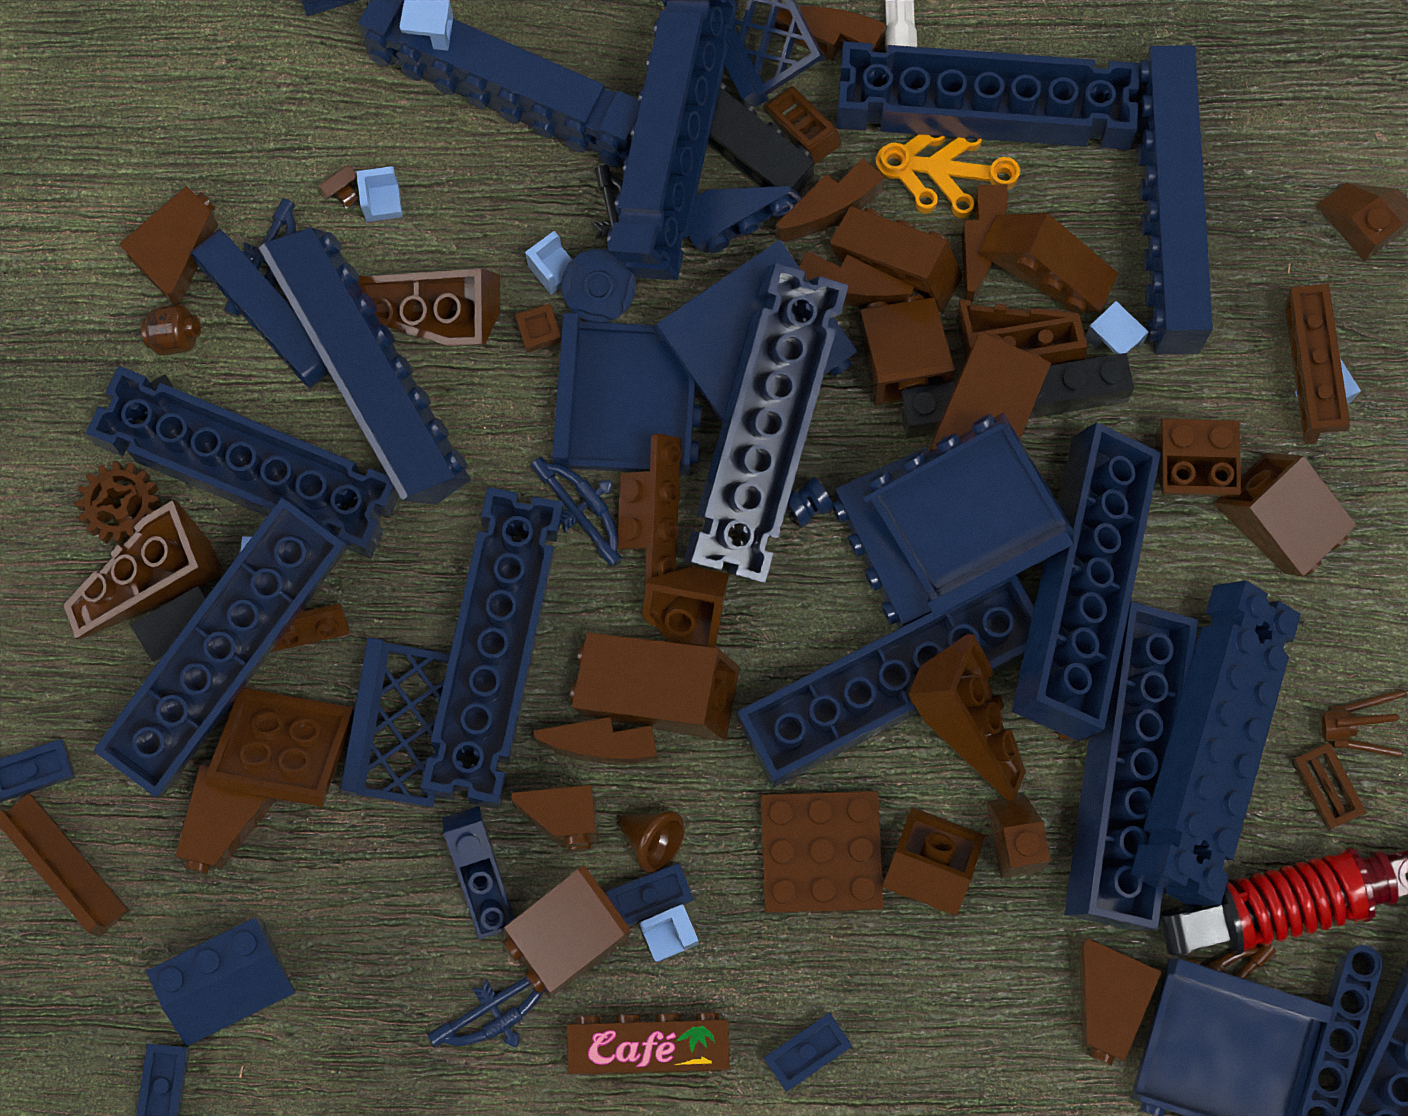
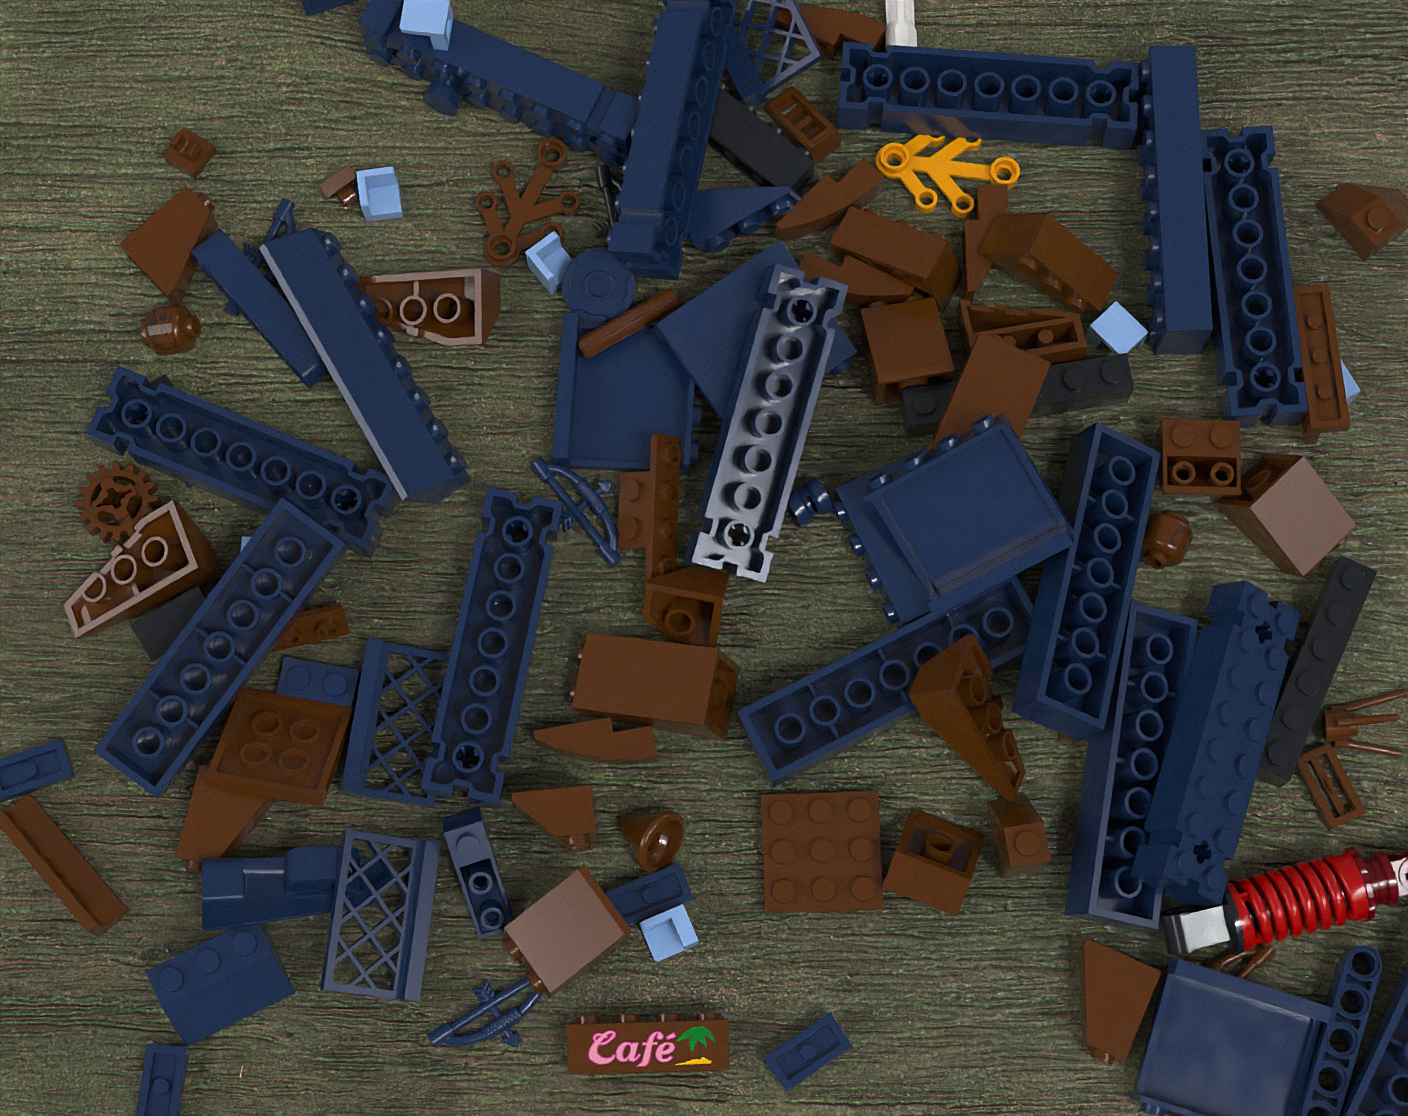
reddish brown plate [515,303,562,353] -> none
none -> reddish brown tile [163,127,216,180]
none -> dark blue panel [202,846,391,932]
none -> dark blue plate [276,657,361,711]
none -> dark blue fence [320,829,441,1002]
none -> dark blue tile [423,83,462,116]
none -> reddish brown plant [475,138,581,268]
none -> reddish brown axle [577,289,680,358]
none -> reddish brown head [1140,510,1193,569]
none -> dark blue brick [1200,126,1308,428]
none -> black brick [1256,555,1377,788]

